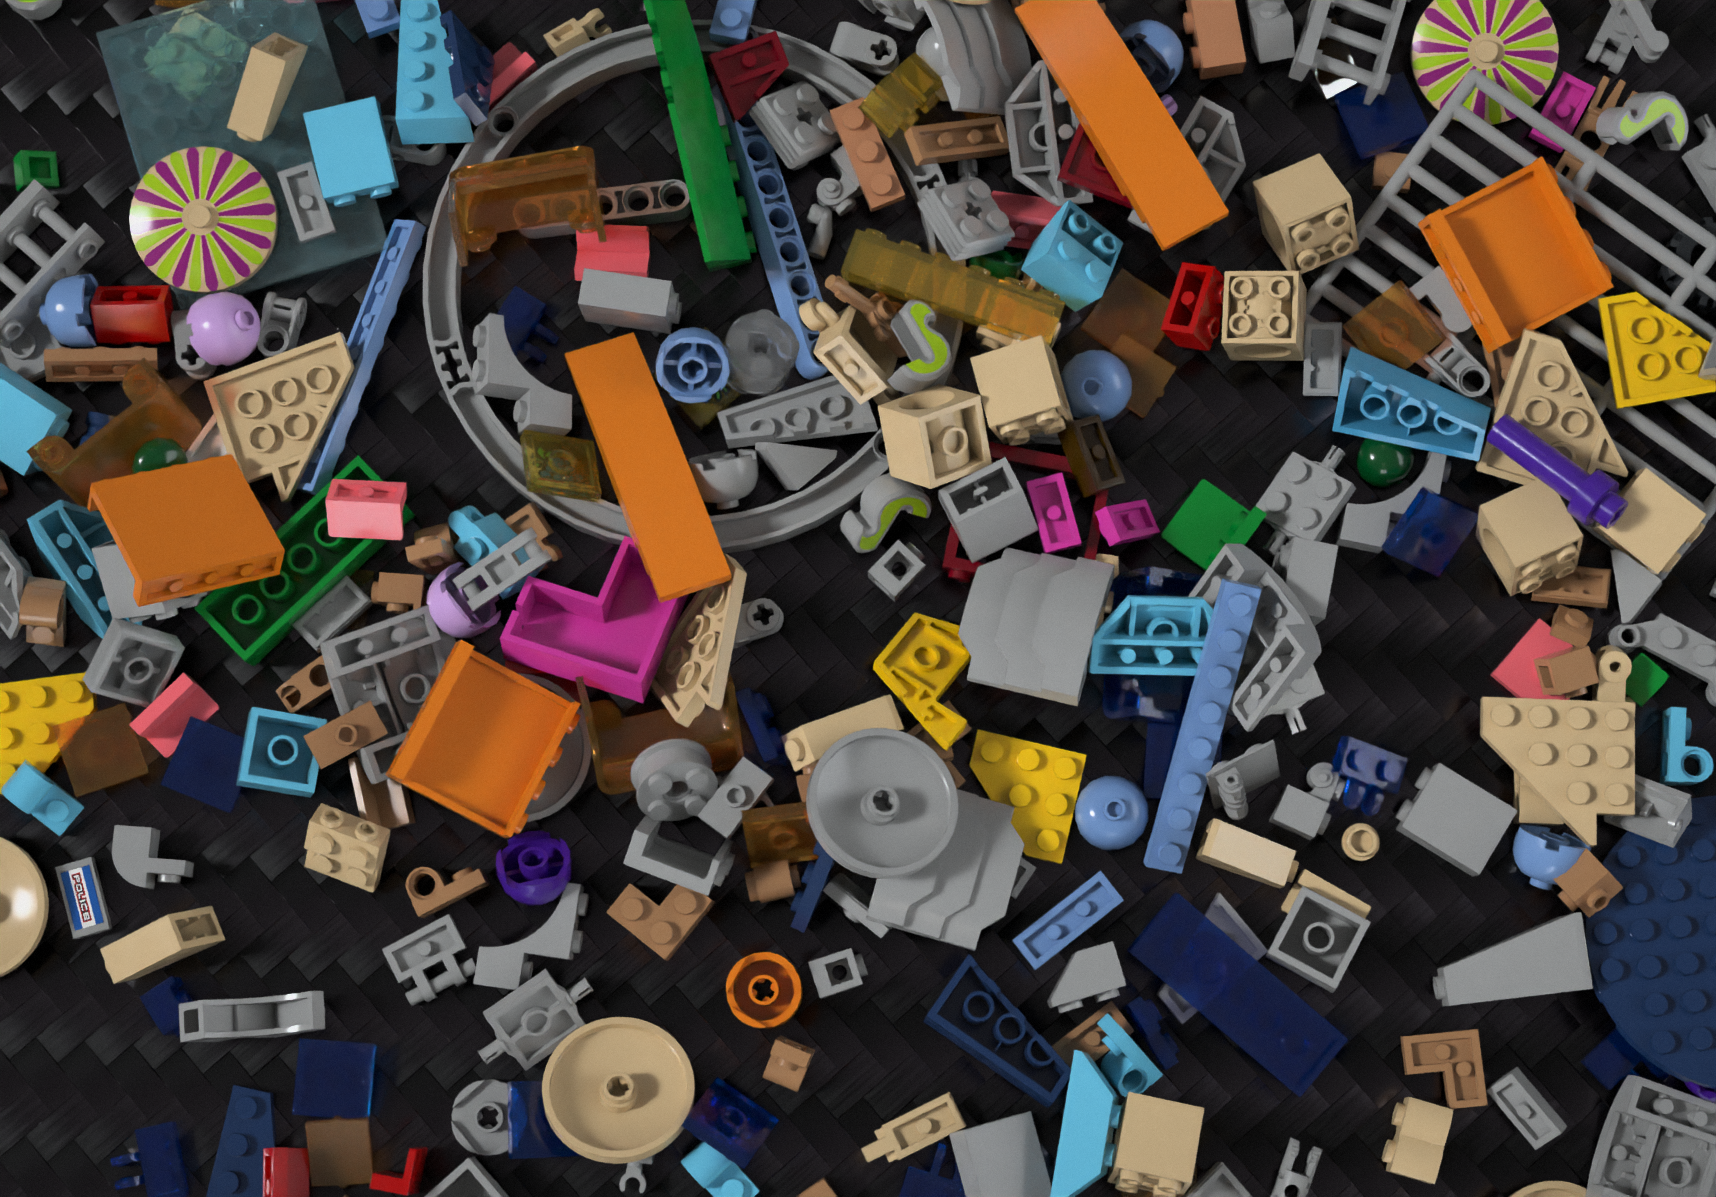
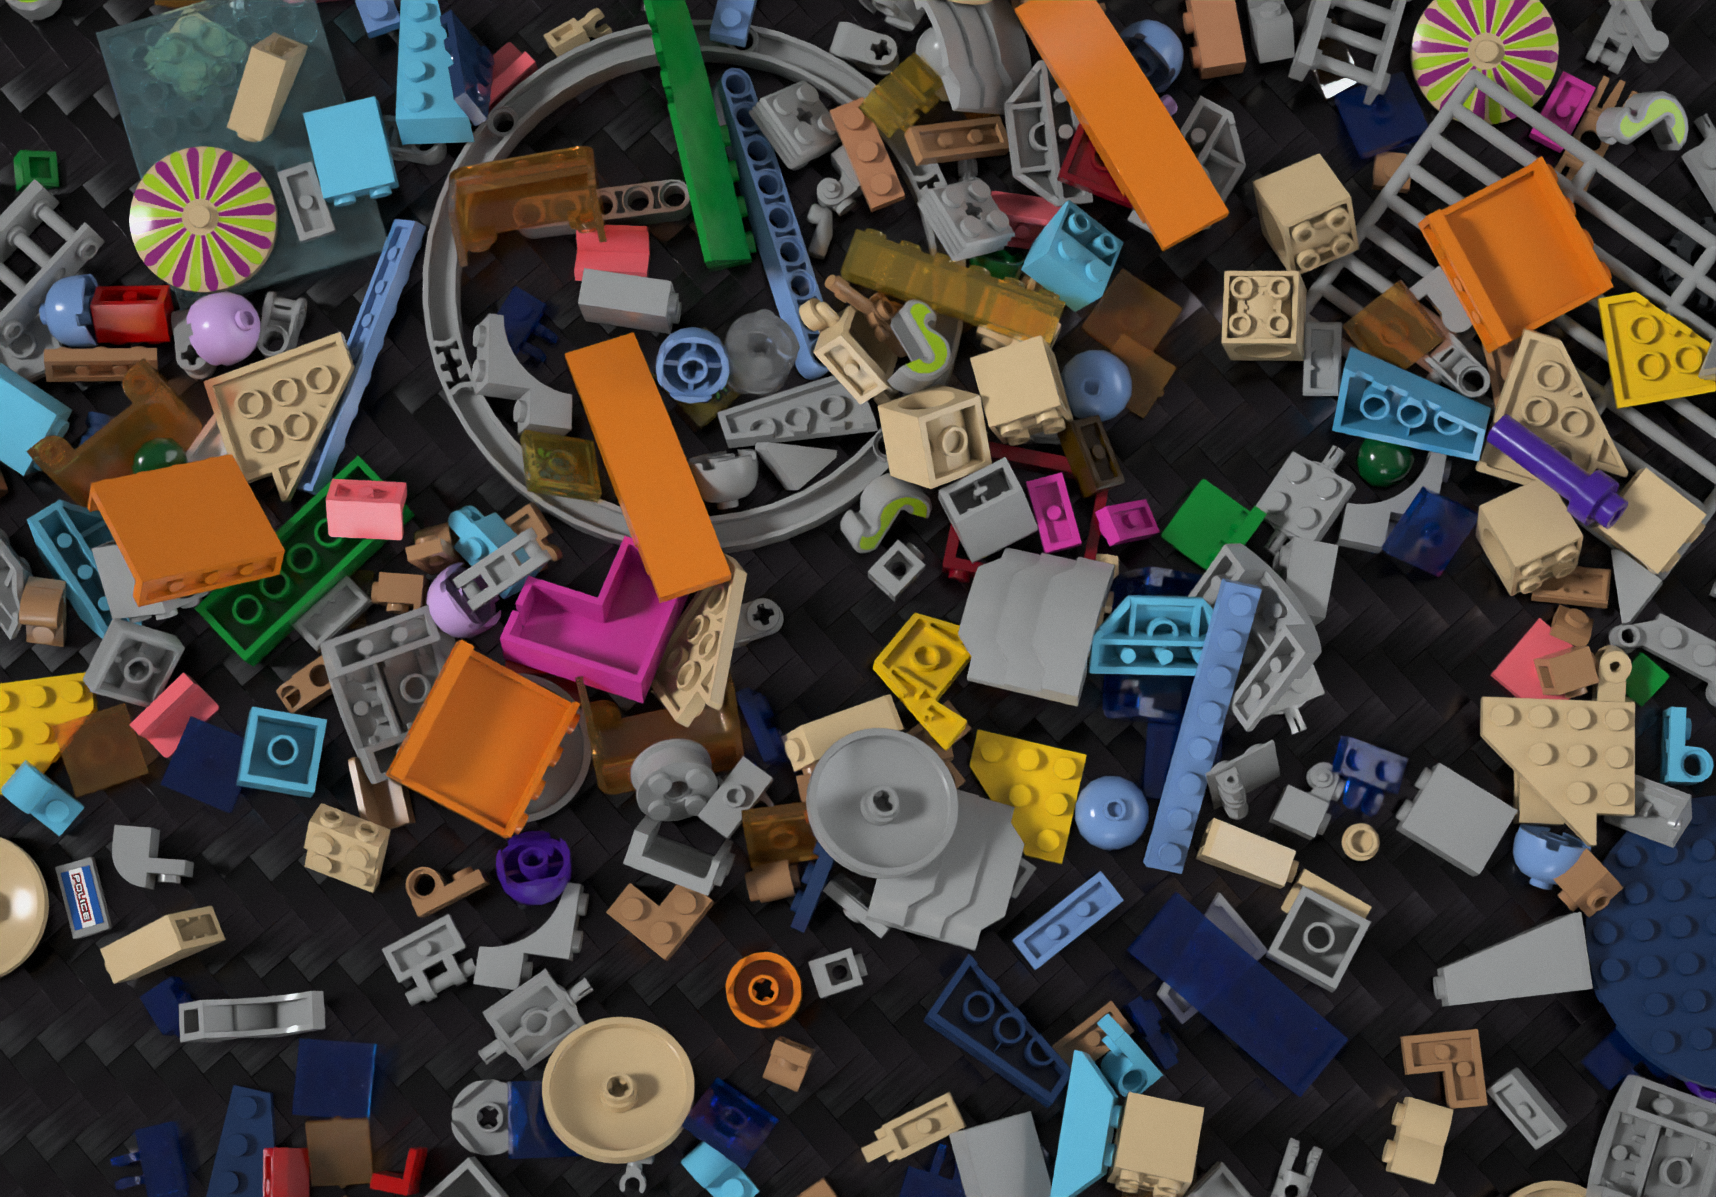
medium nougat plate [303,700,388,769] -> none
dark red wing [707,31,789,123] -> none
light grey slope [1047,941,1126,1013] -> none
red brick [1161,262,1224,351] -> none

